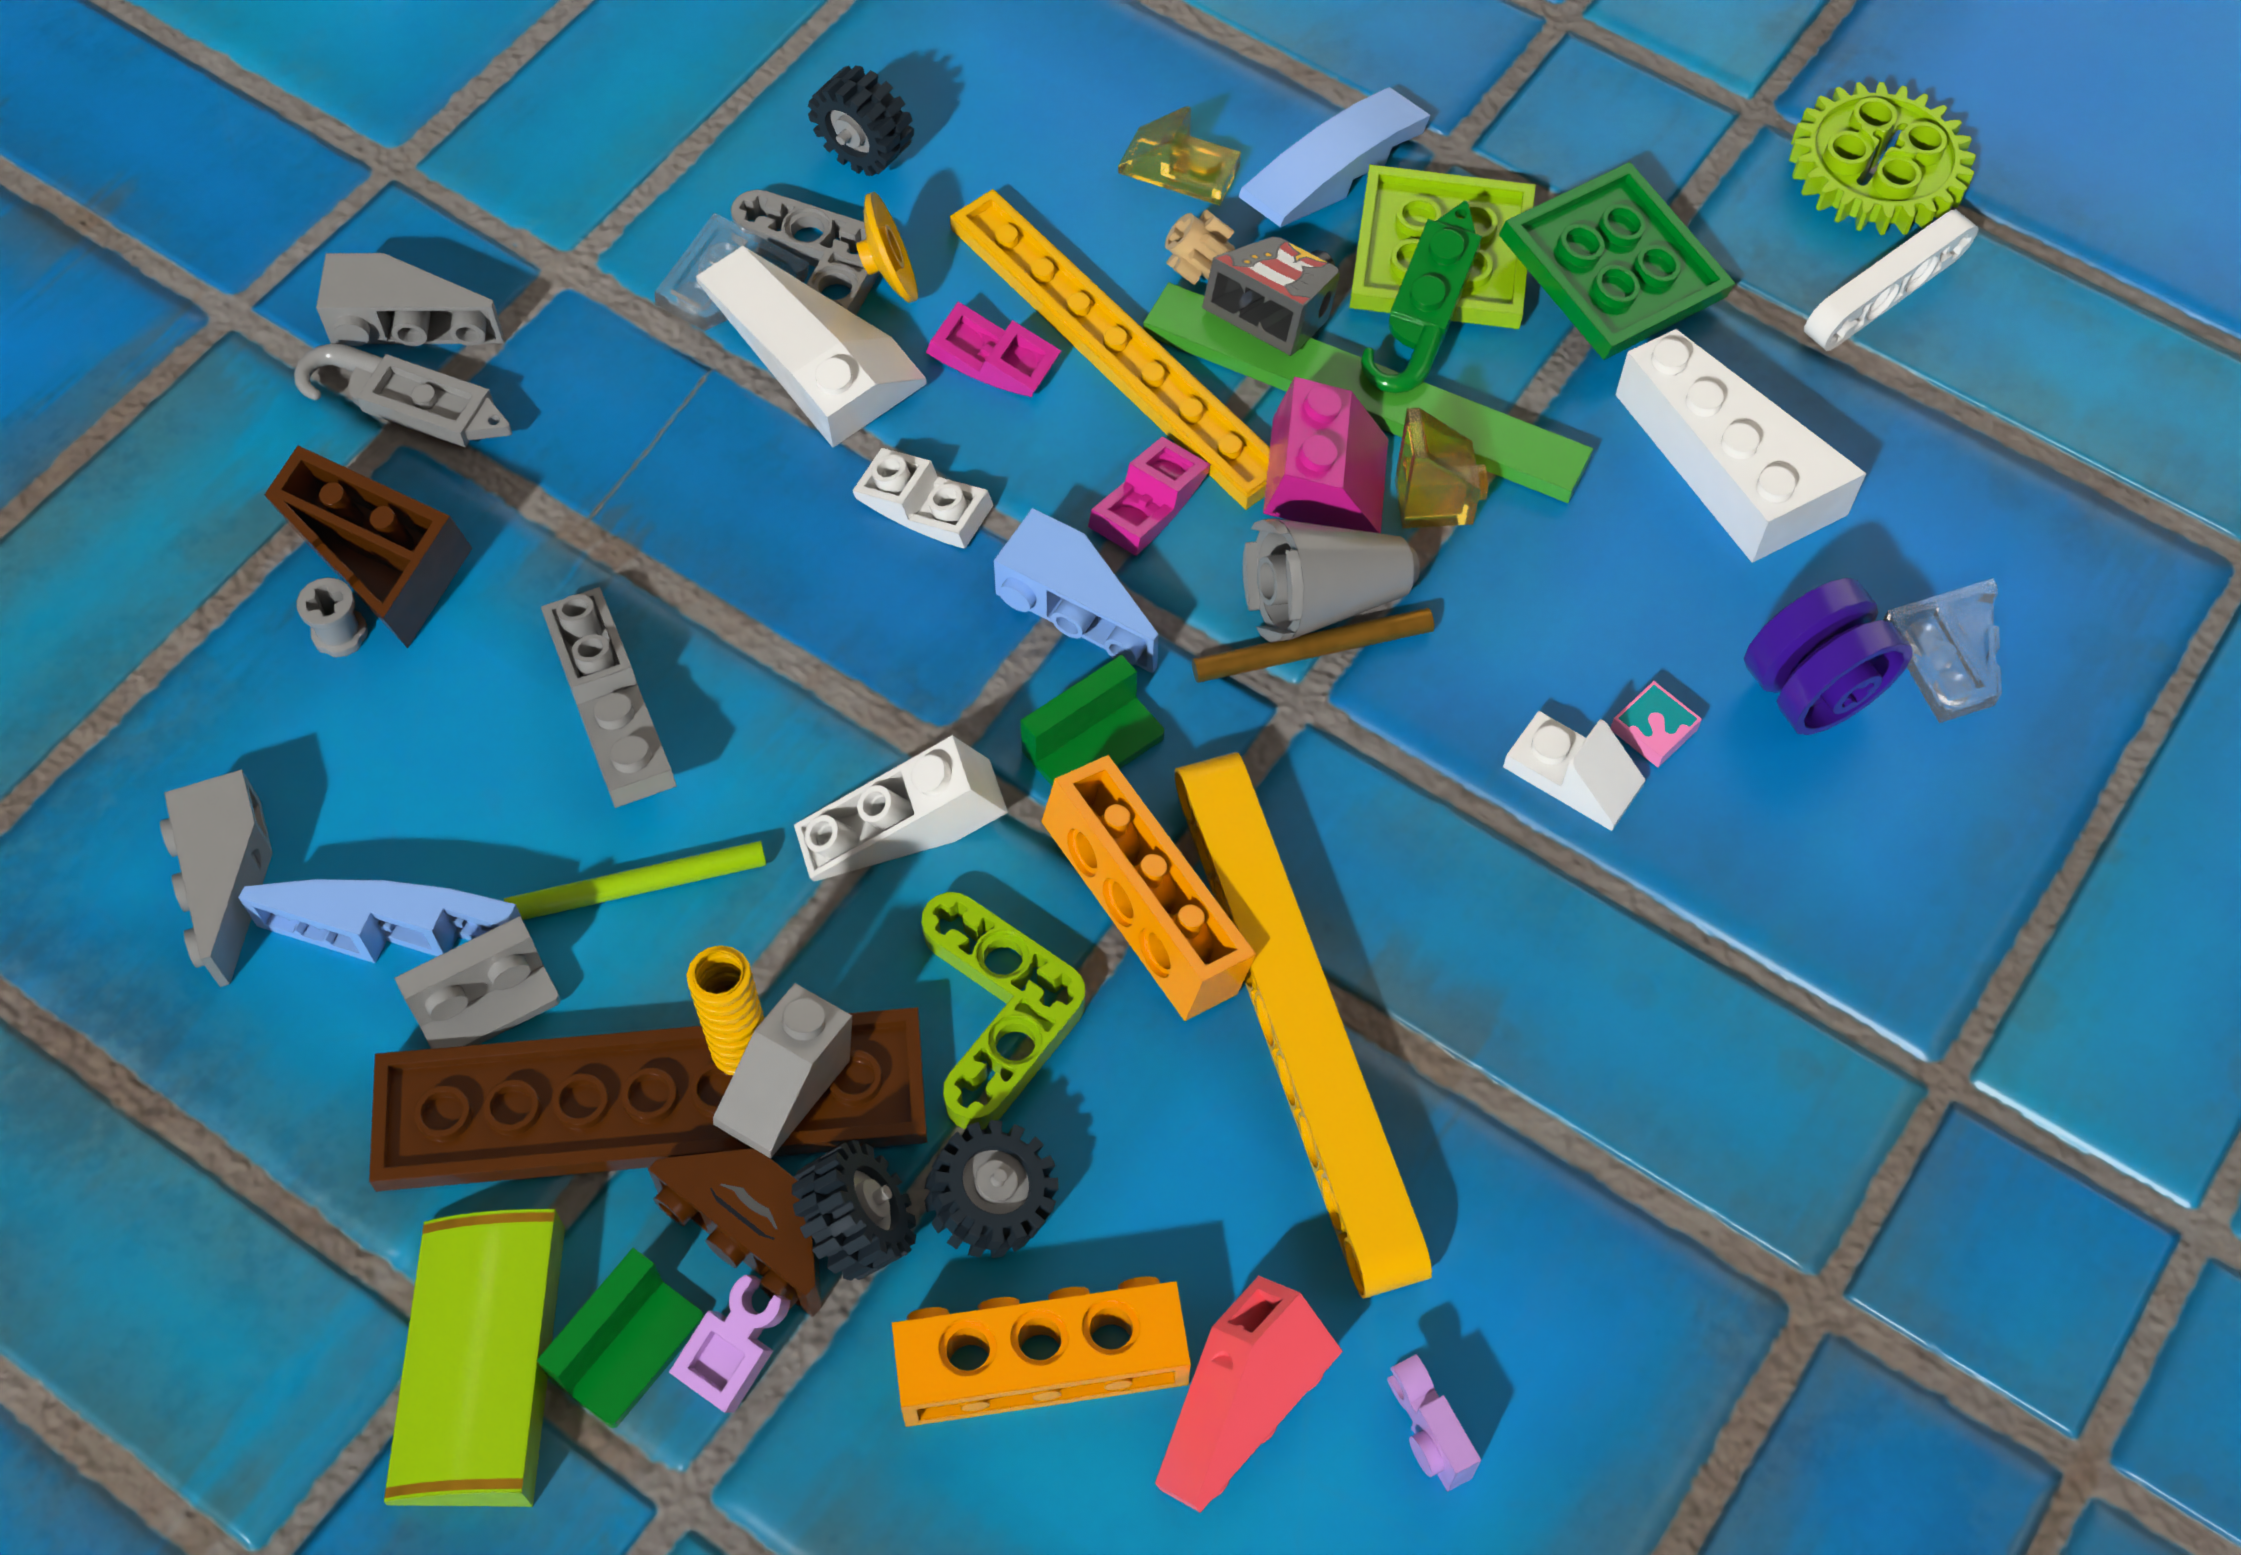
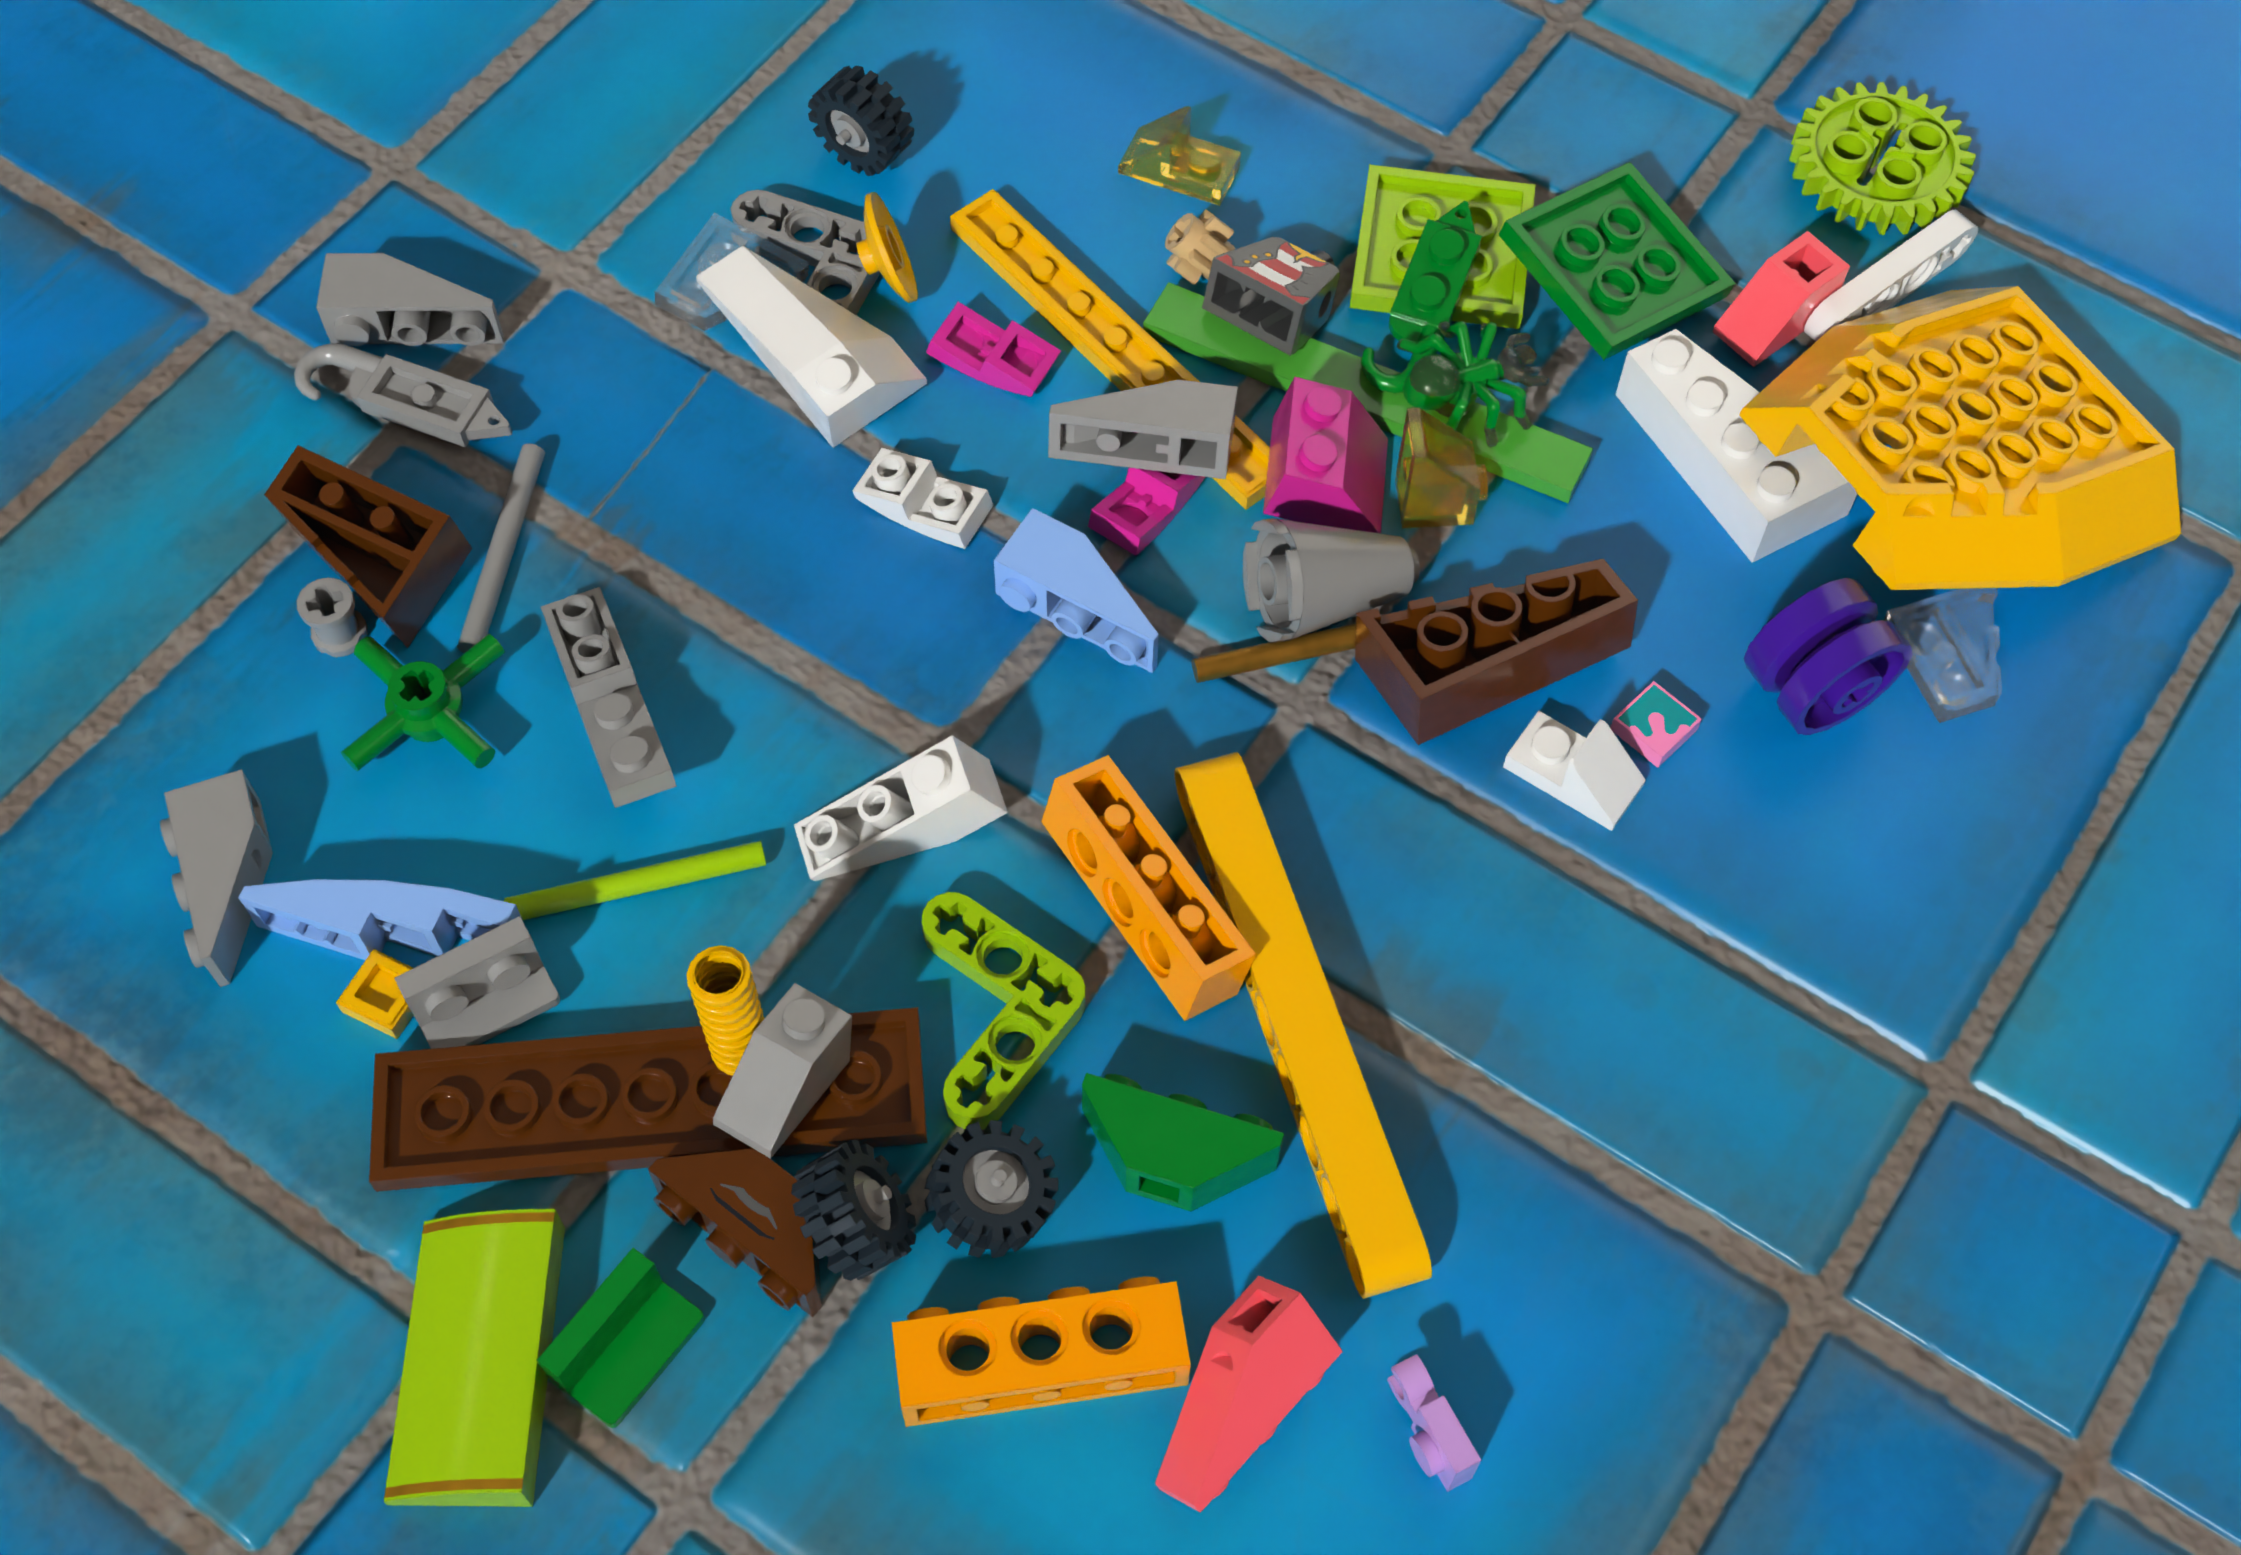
lavender plate [669,1275,790,1413] -> none
green panel [1020,654,1164,786] -> none
light blue slope [1239,87,1430,227] -> none
none -> yellow tile [336,949,414,1039]
none -> green bar [341,634,505,771]
none -> light grey bar [457,444,545,653]
none -> light grey slope [1048,380,1238,479]
none -> green slope [1082,1073,1284,1212]
none -> reddish brown wedge [1355,558,1638,745]
none -> animal [1397,321,1549,450]
none -> coral slope [1713,231,1850,367]
none -> yellow wedge [1739,286,2181,590]

